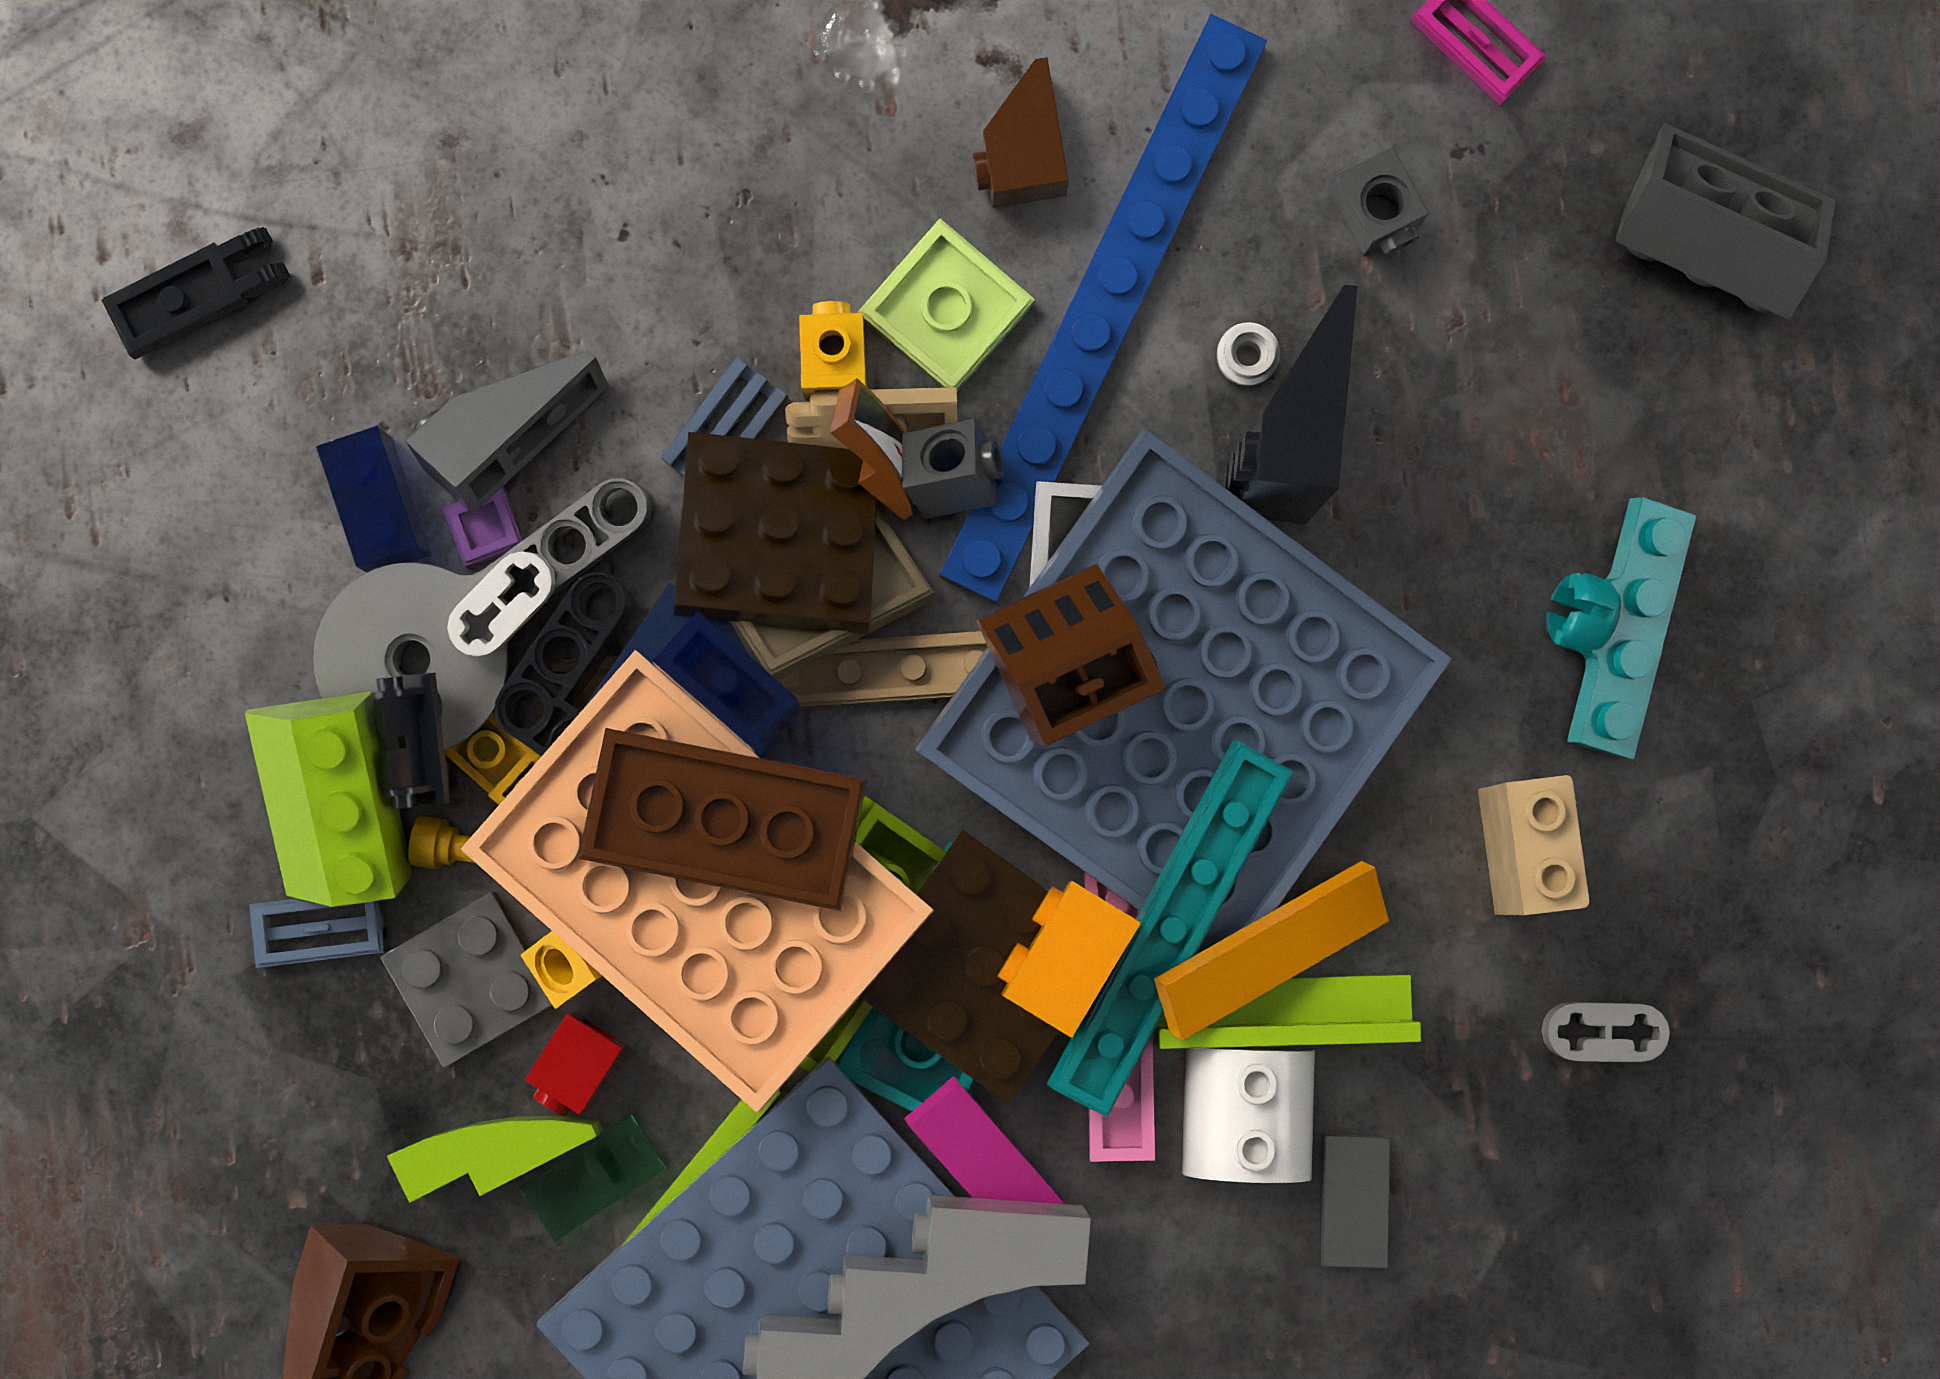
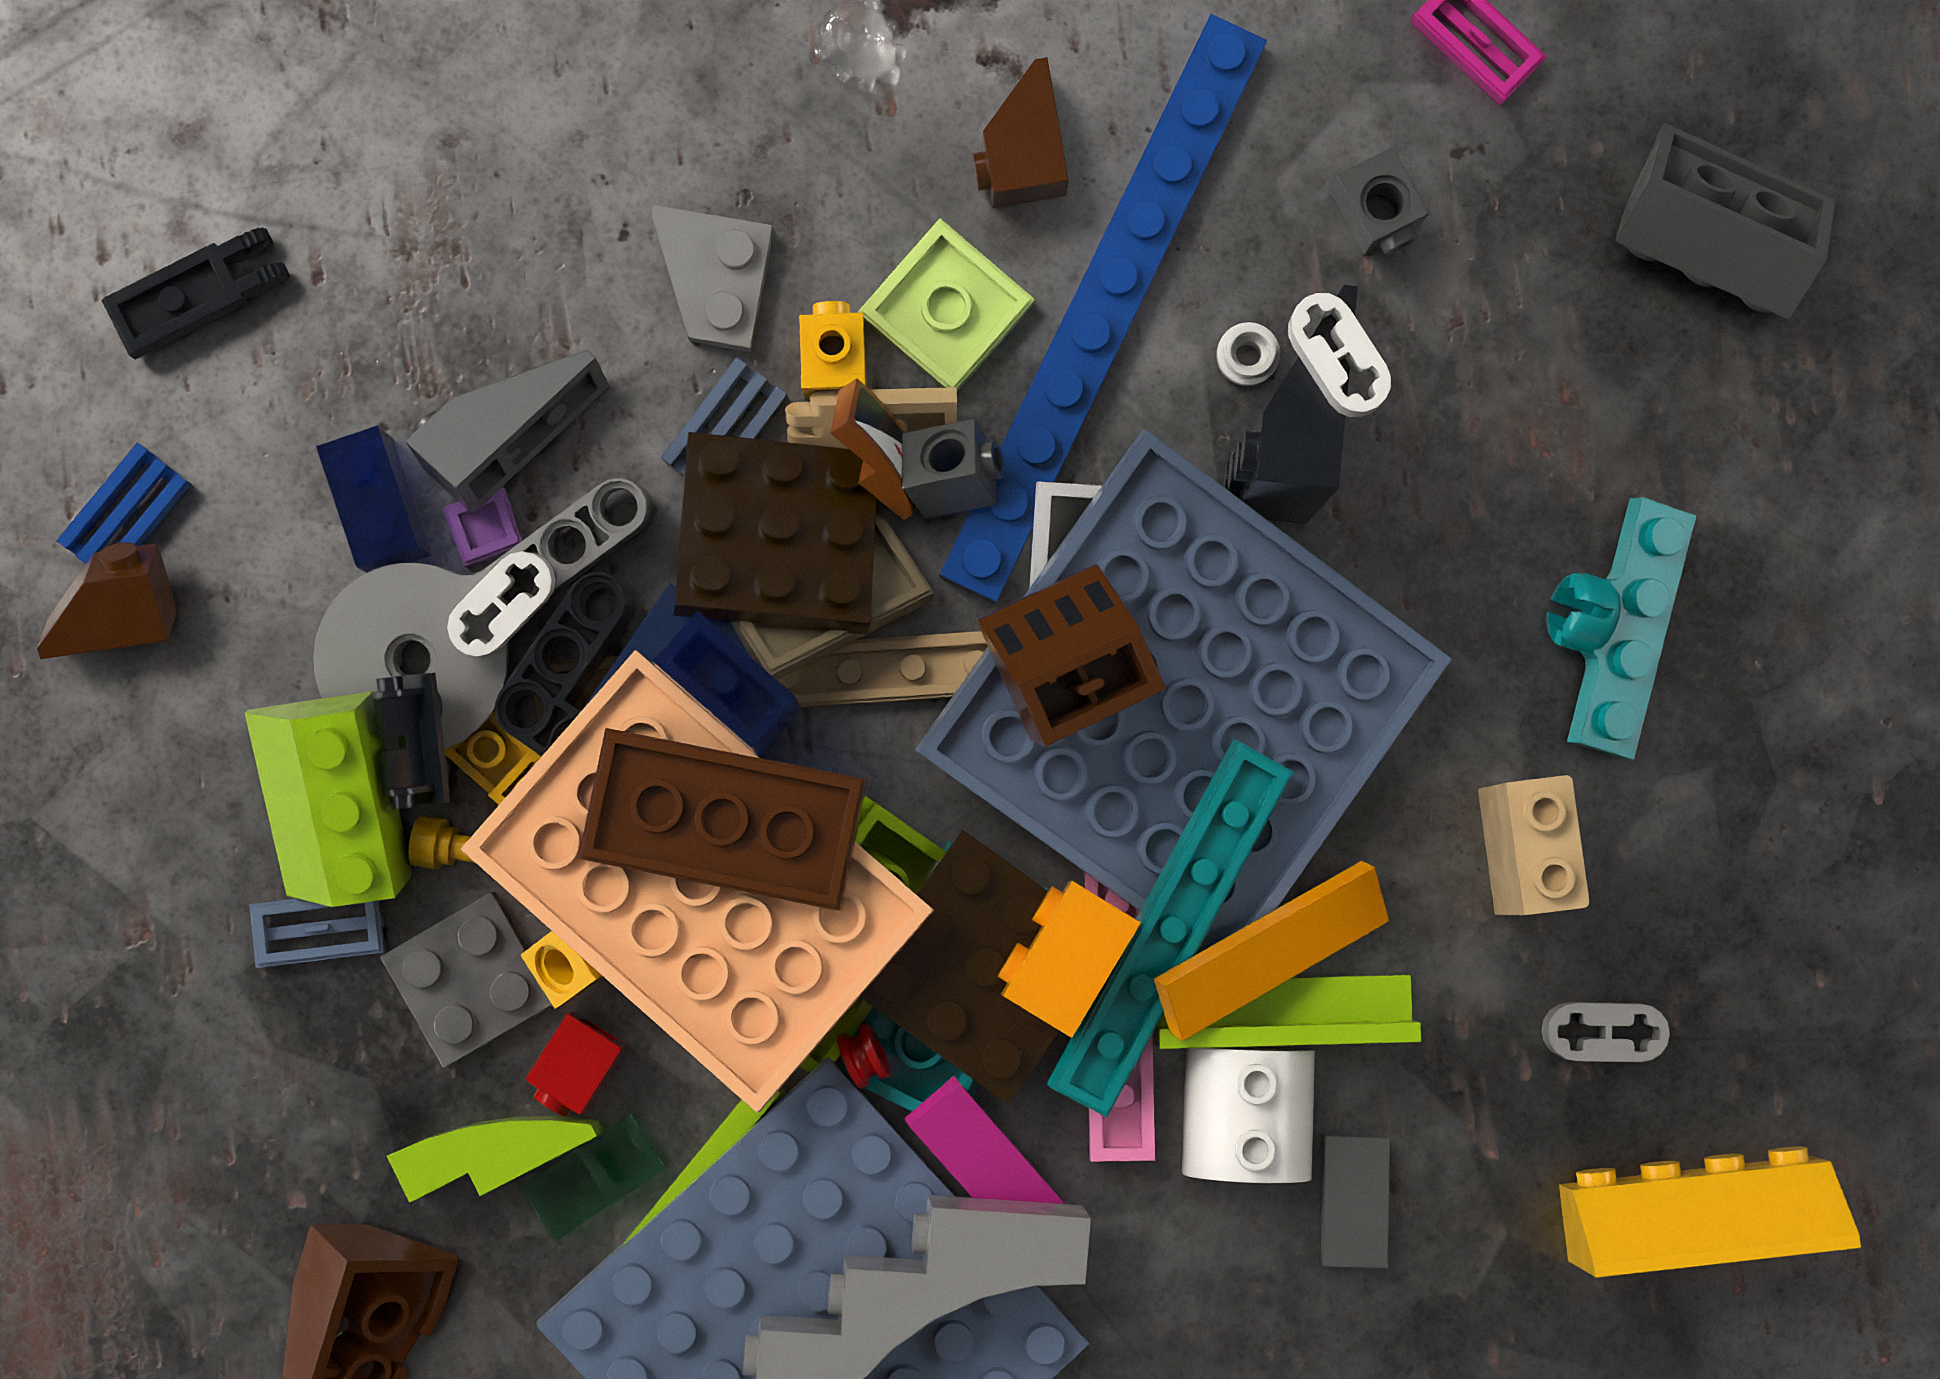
none -> reddish brown slope [37,542,177,659]
none -> blue tile [56,442,192,564]
none -> light grey wing [651,205,774,353]
none -> red bush [837,1022,891,1089]
none -> white beam [1288,293,1391,417]
none -> yellow slope [1559,1147,1861,1278]

